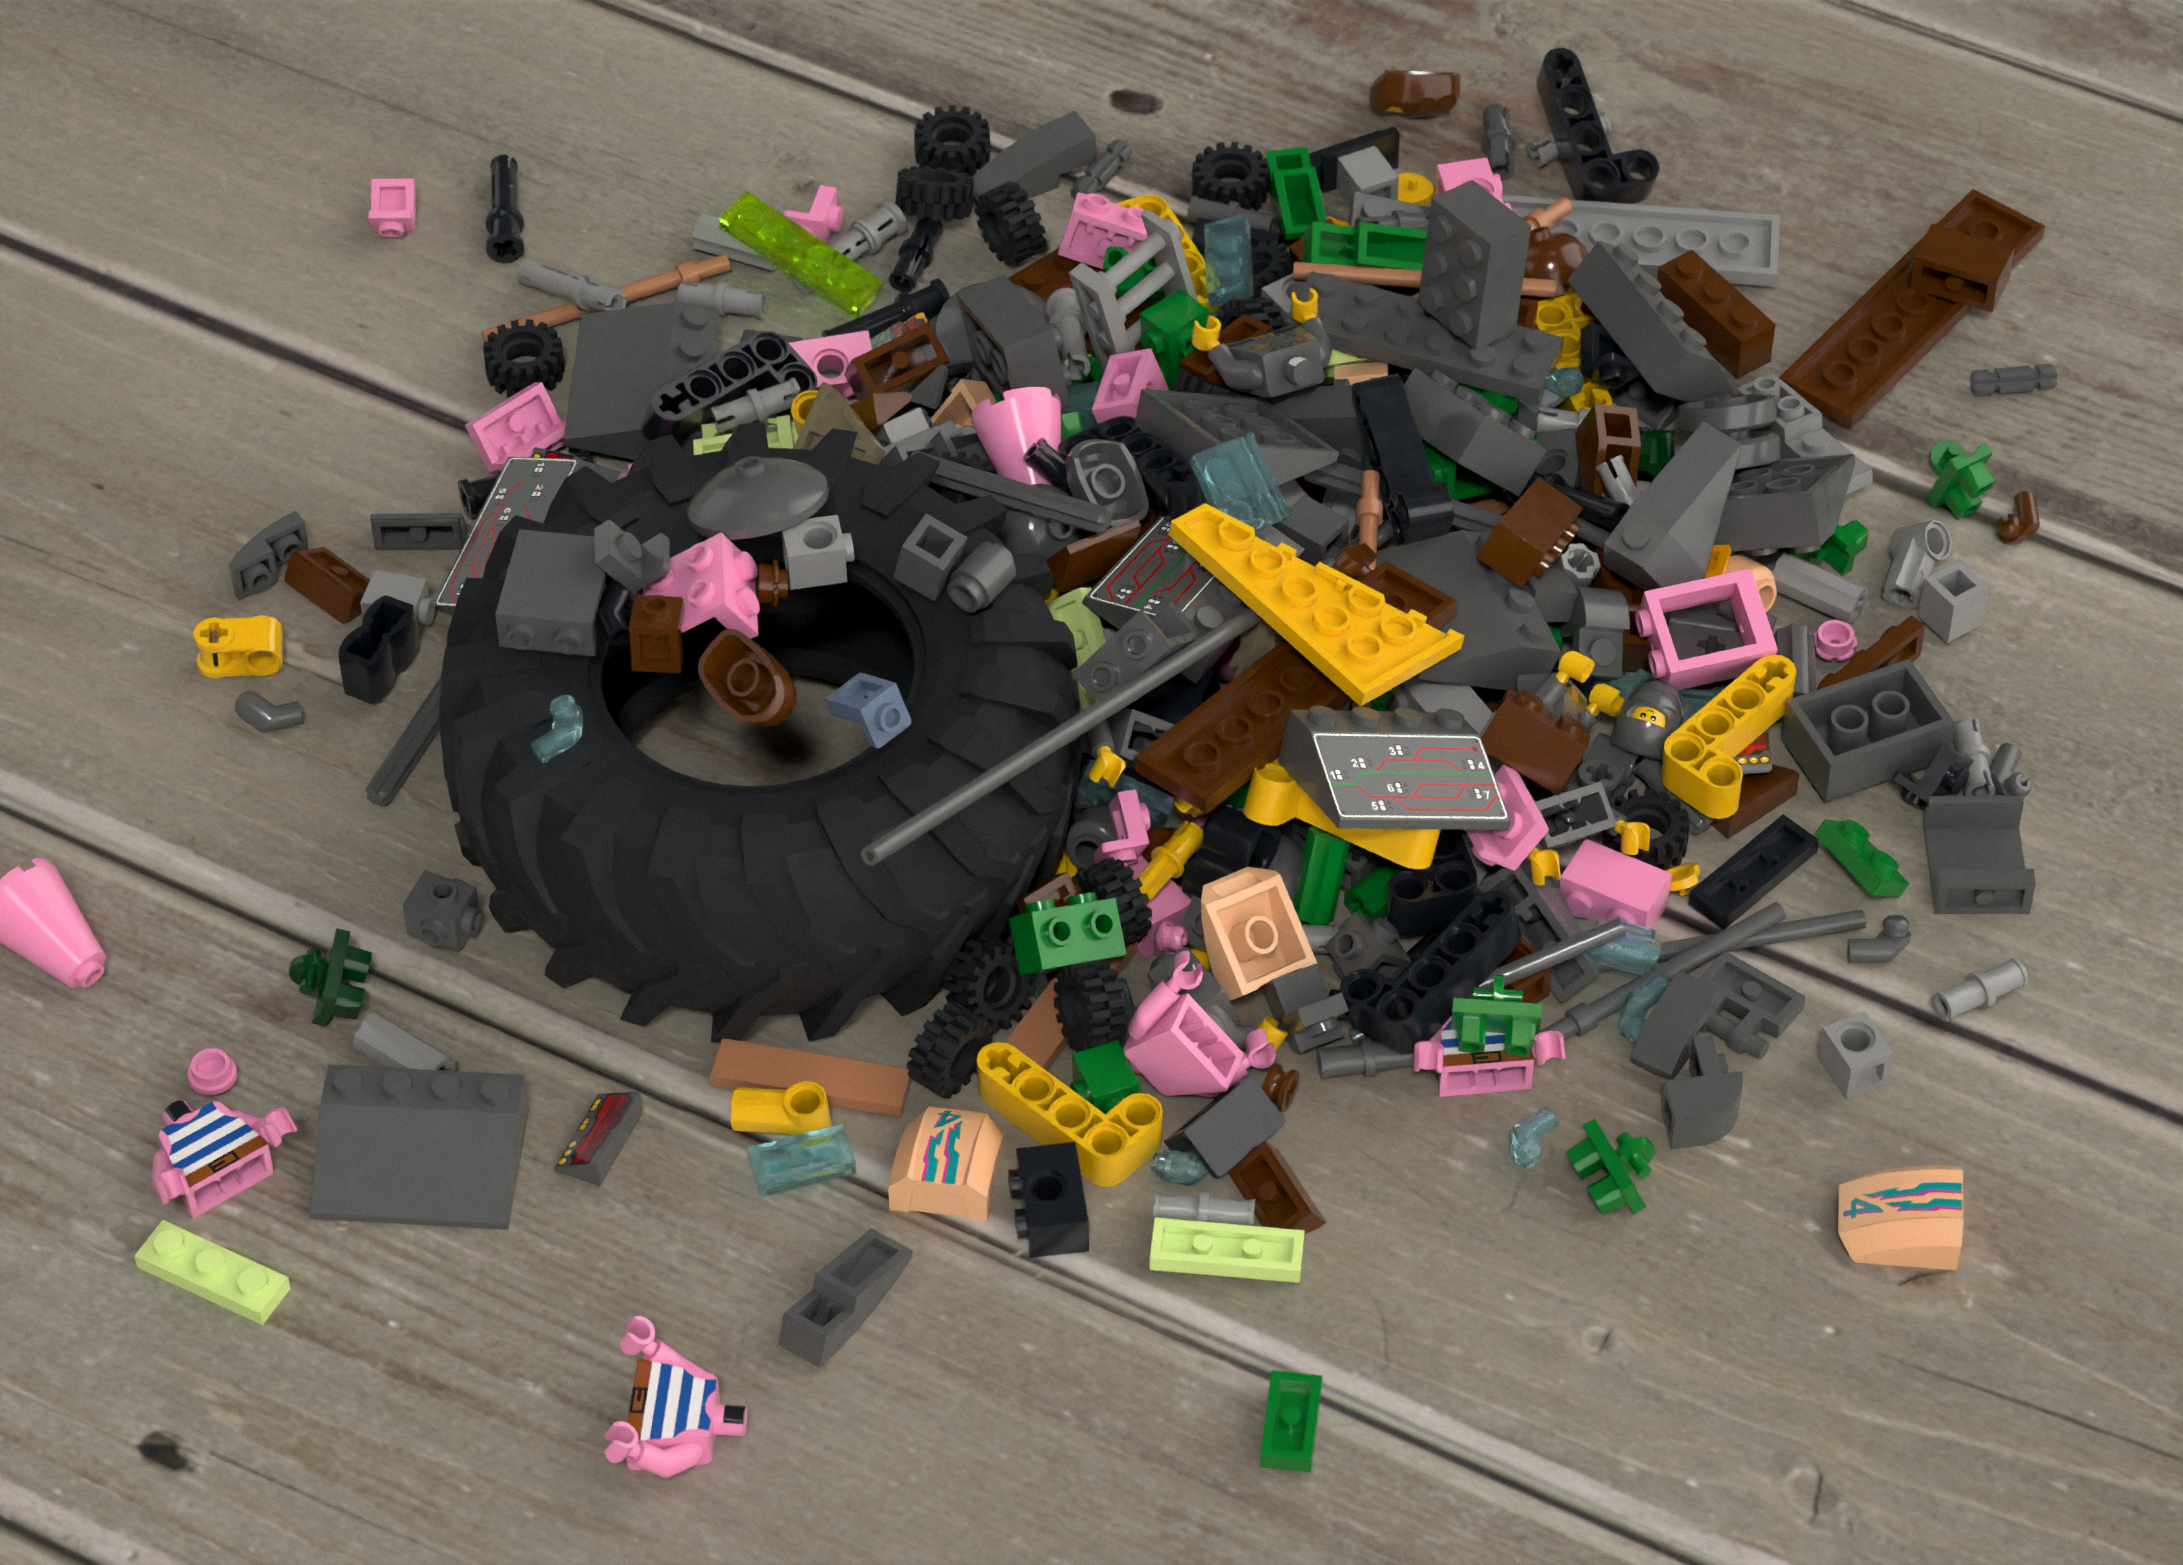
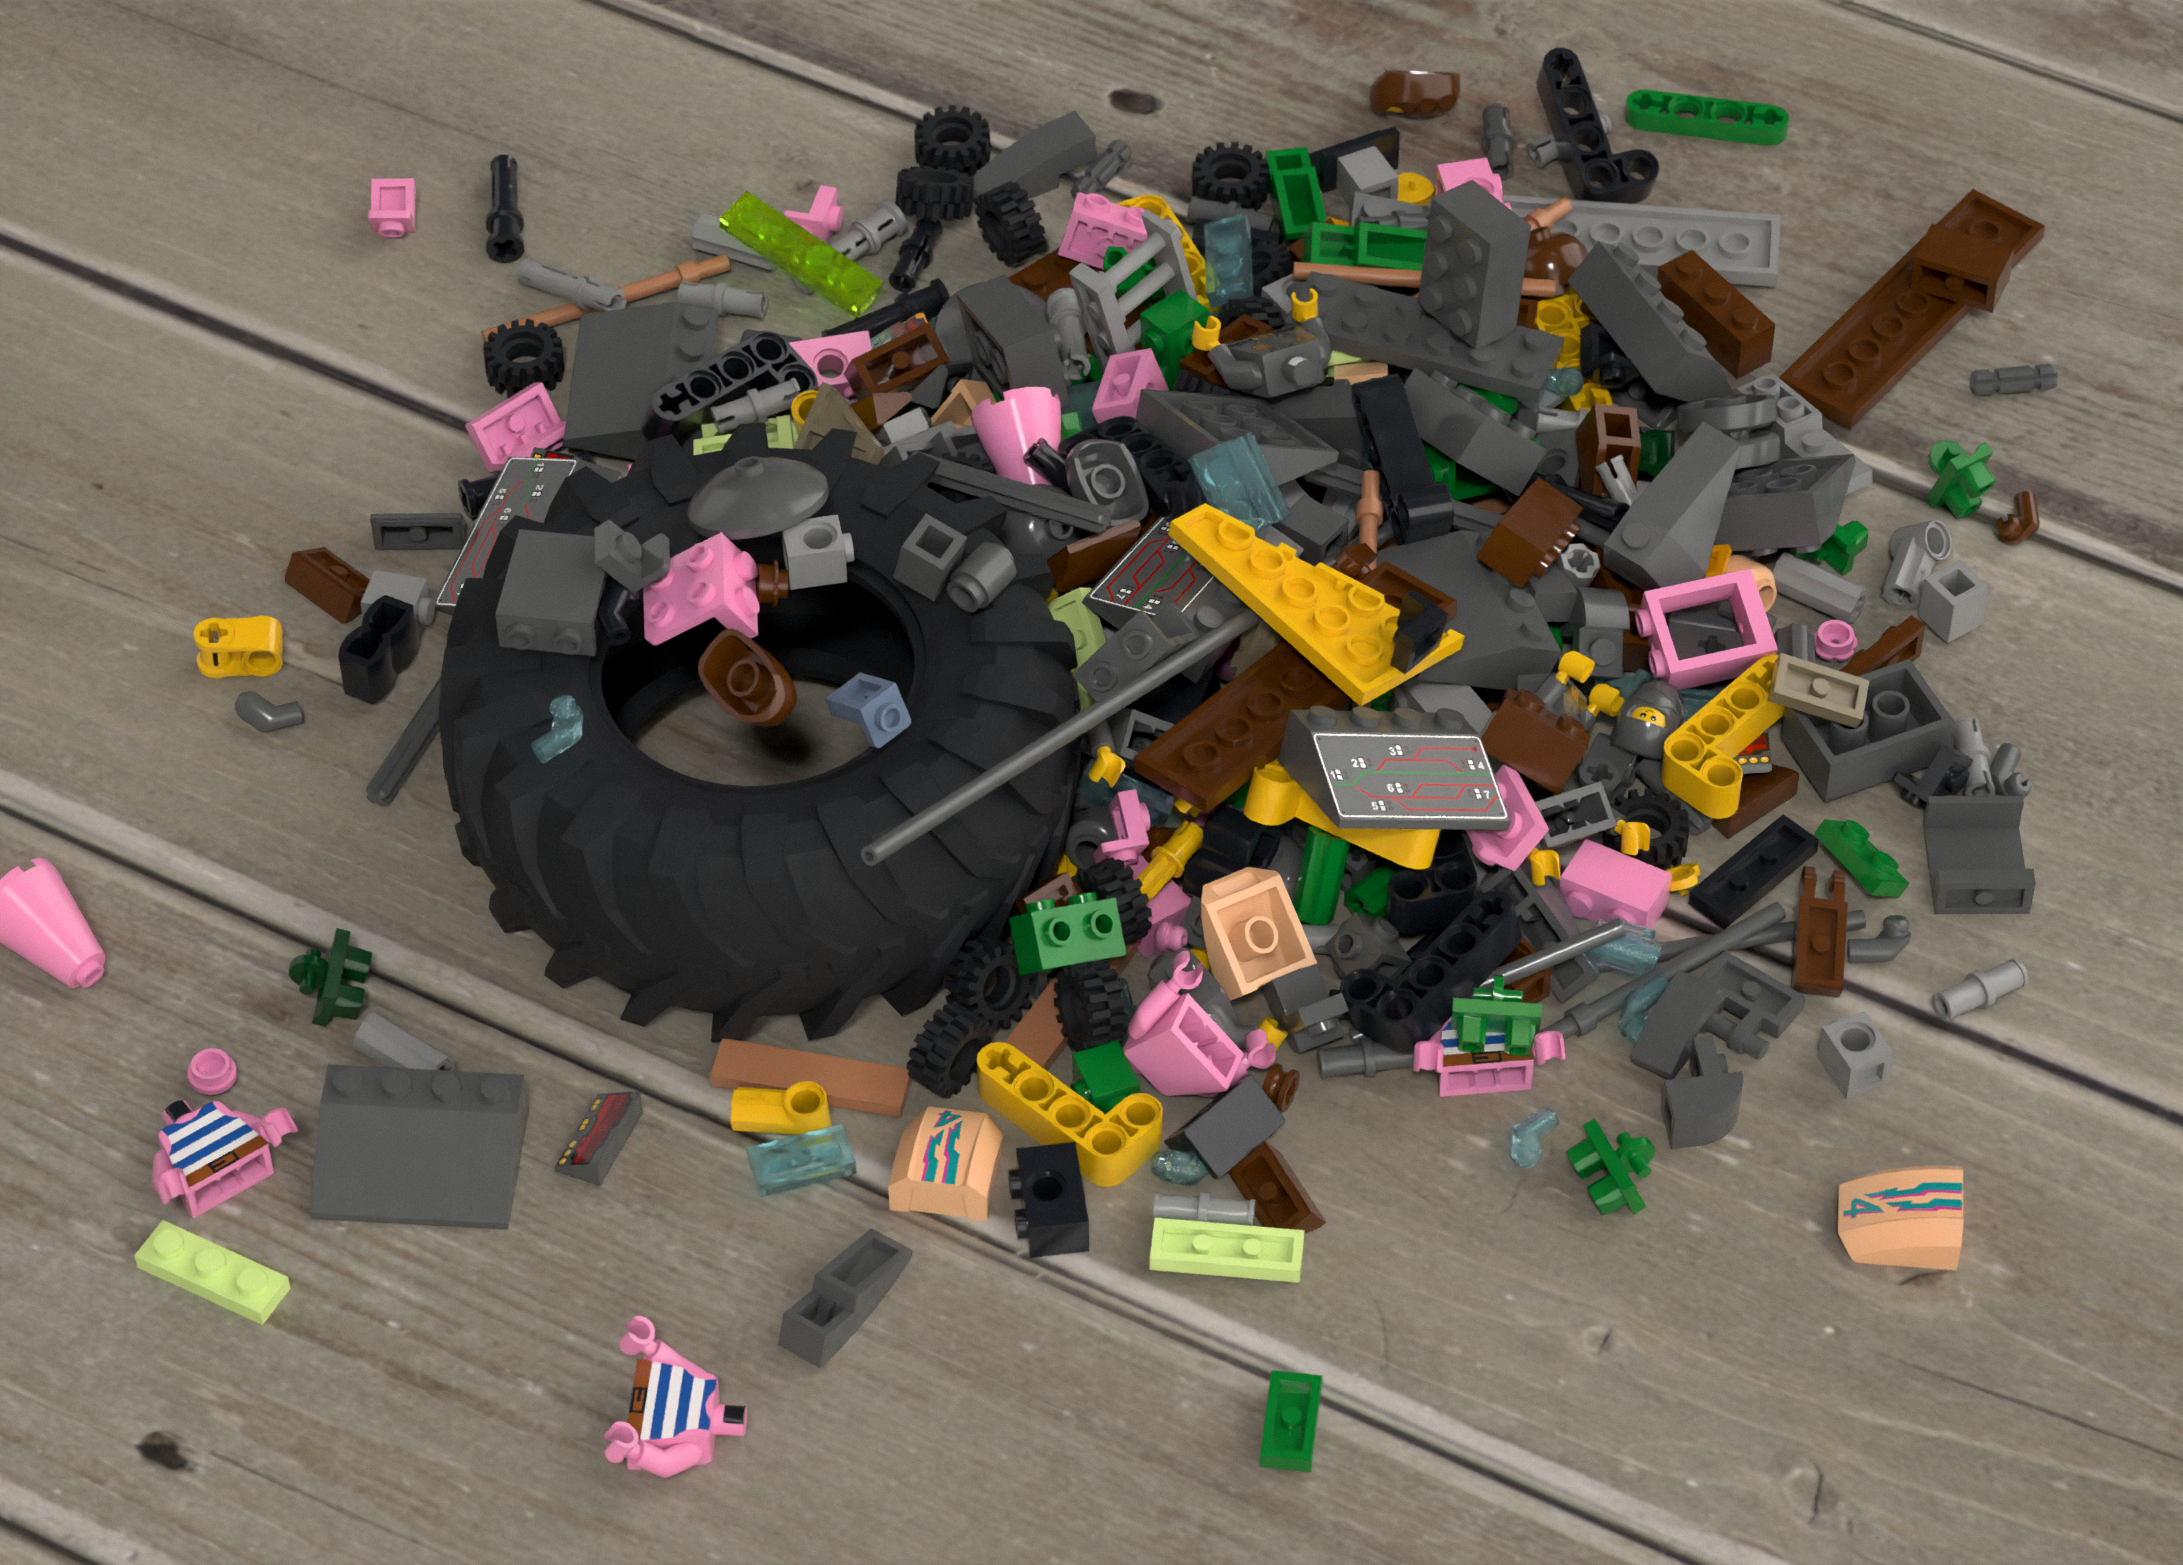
dark grey slope [229,511,309,600] -> none
dark grey brick [403,870,482,952] -> none
reddish brown bracket [629,595,684,673] -> none
none -> black bracket [1390,590,1448,674]
none -> green beam [1625,90,1789,146]
none -> dark tan plate [1768,653,1869,728]
none -> reddish brown hinge [1792,866,1848,998]

